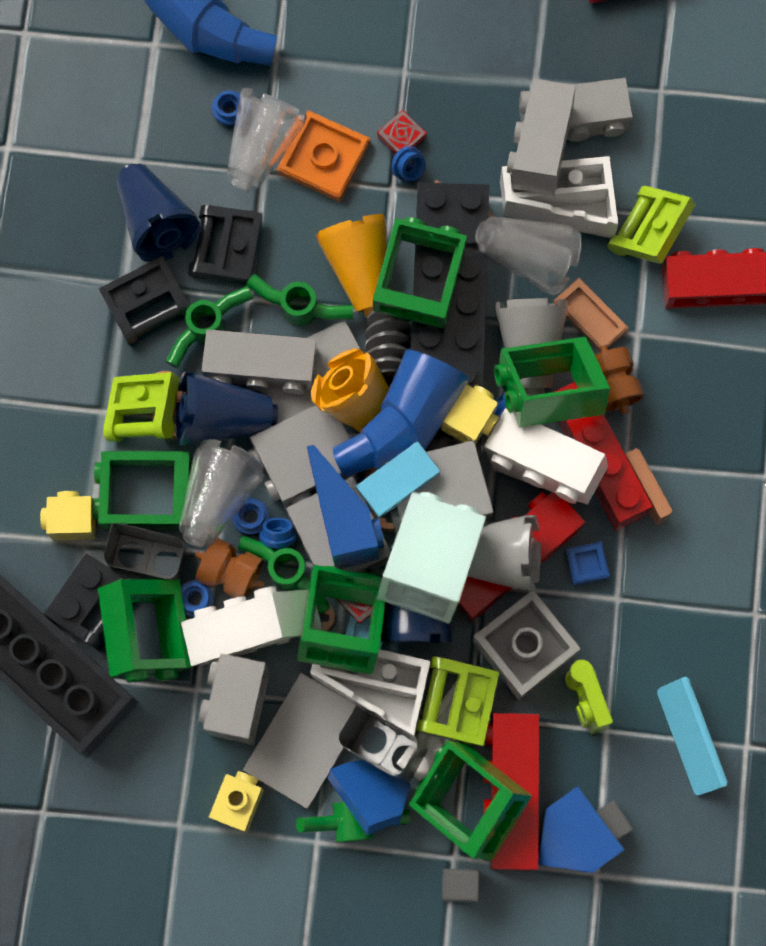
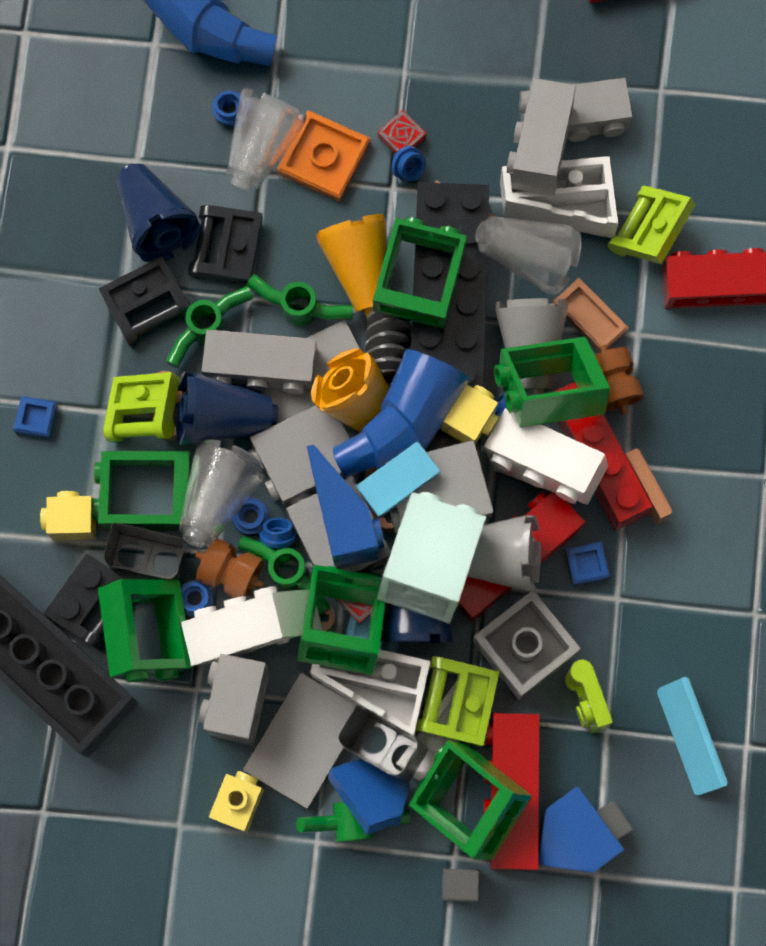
none -> blue tile [13,396,58,439]

